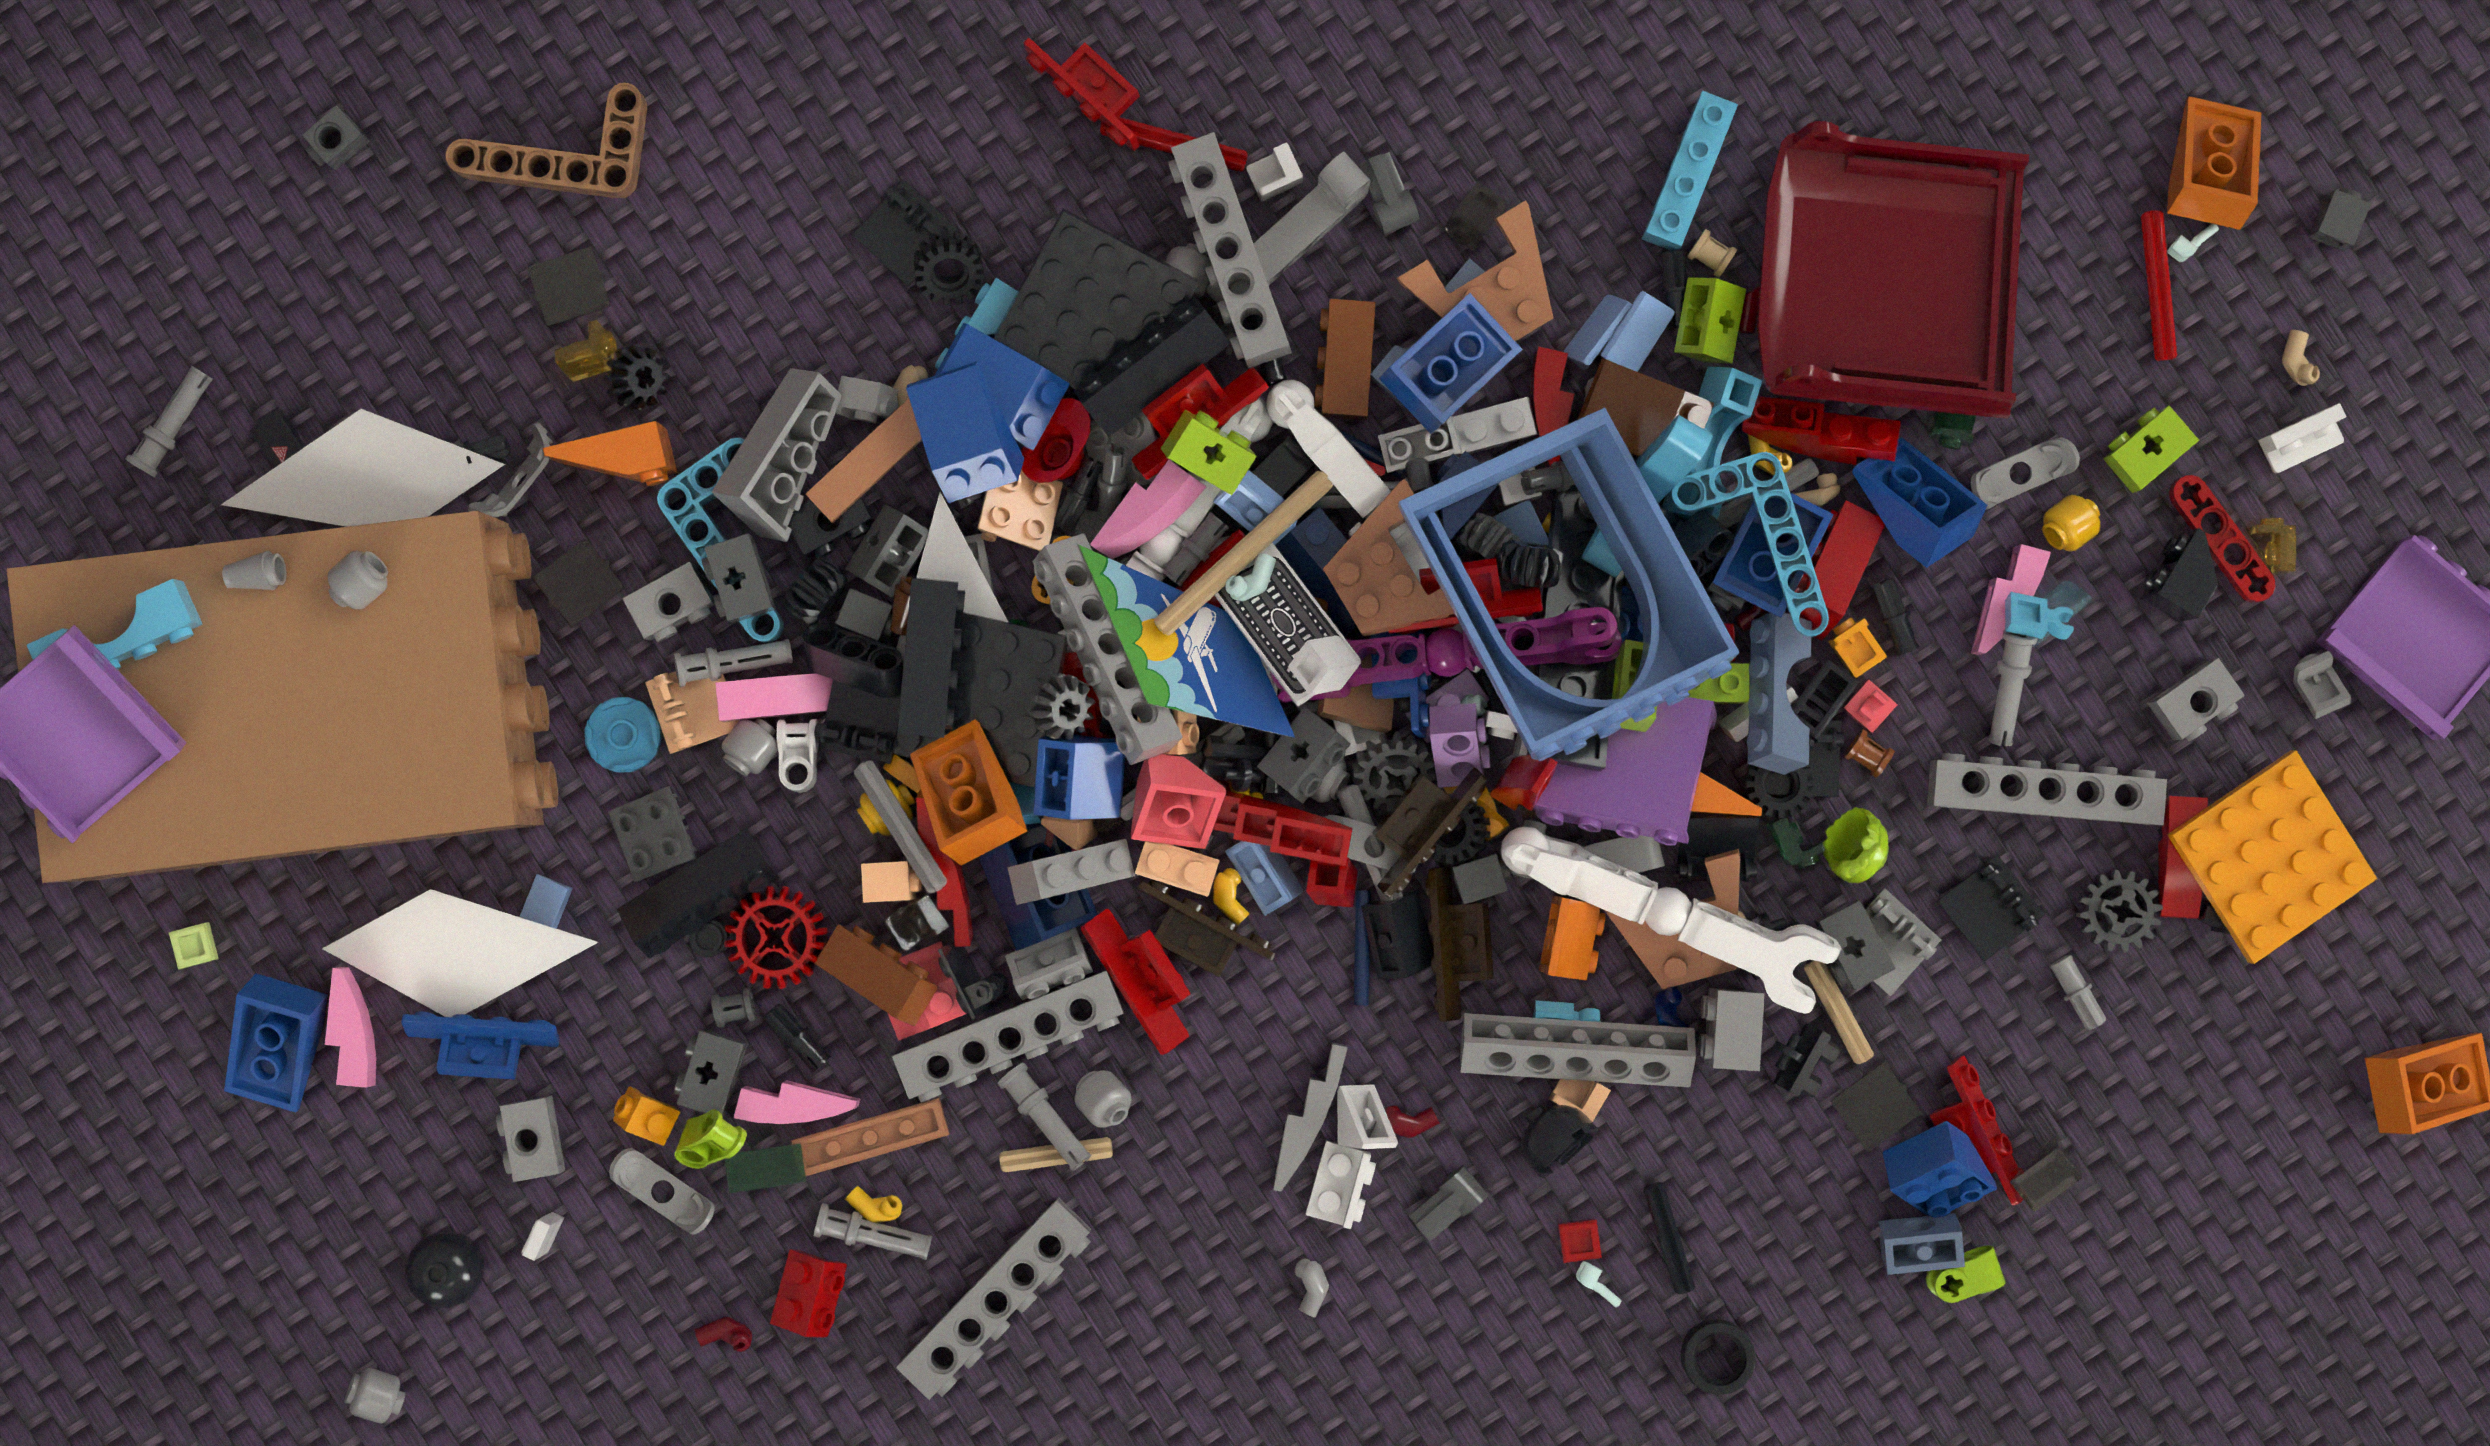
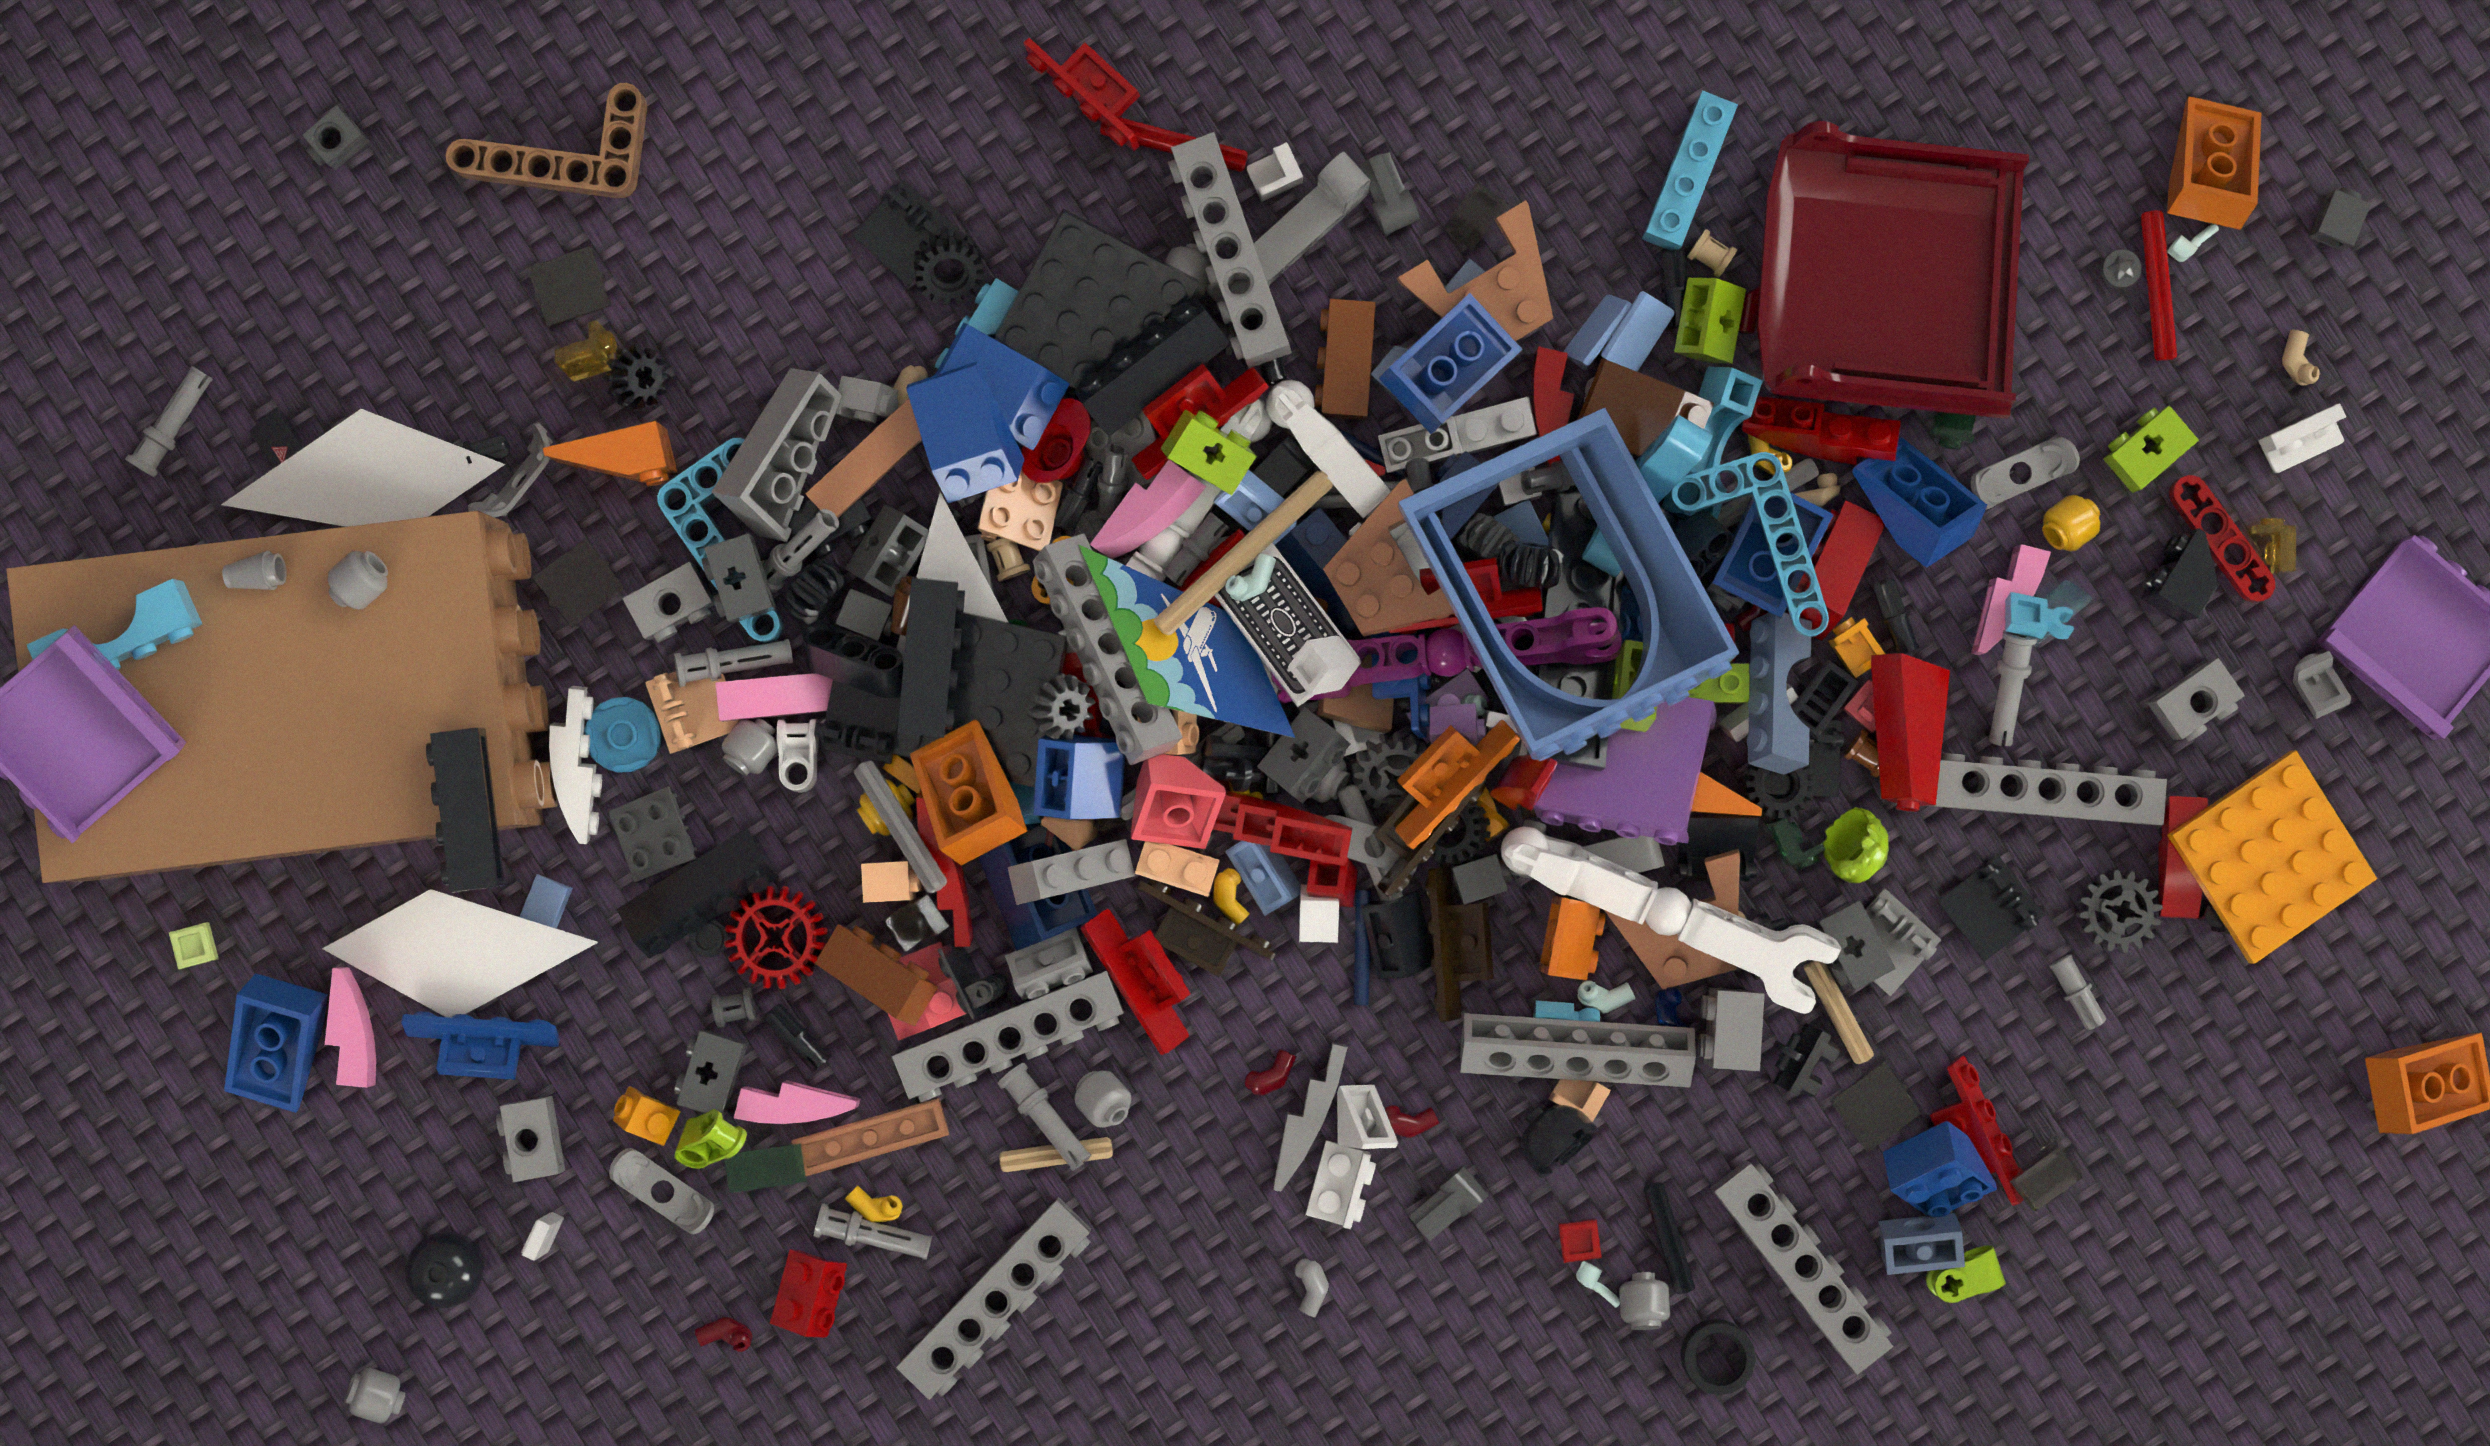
none -> black brick [426,727,505,892]
none -> white slope [549,686,602,844]
none -> light grey pin [761,509,839,593]
none -> tan bush [986,538,1031,582]
none -> dark red arm [1245,1049,1297,1096]
none -> white panel [1299,884,1339,943]
none -> orange bracket [1395,720,1520,849]
none -> light aqua arm [1577,981,1635,1014]
none -> light grey head [1619,1272,1670,1330]
none -> light grey brick [1710,1160,1893,1375]
none -> red slope [1871,653,1950,812]
none -> dark grey tile [2100,249,2141,289]

